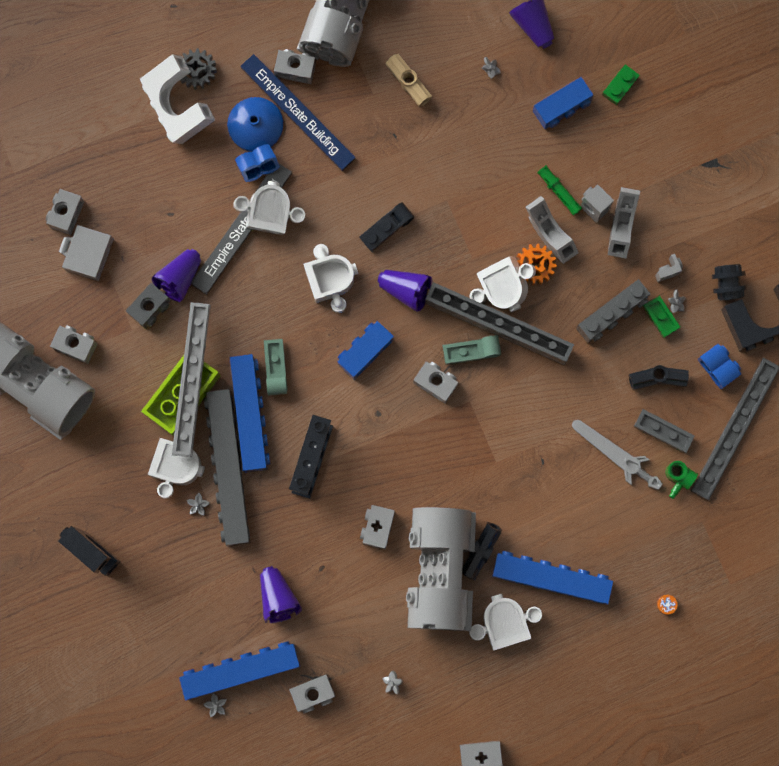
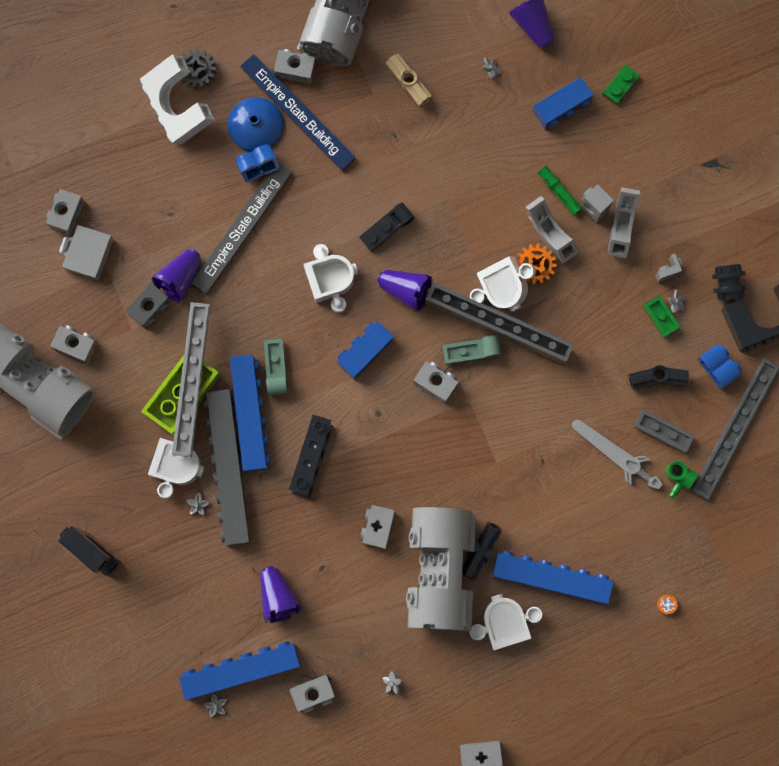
white piece [234,181,305,235] -> none
dark grey brick [576,279,650,343] -> none

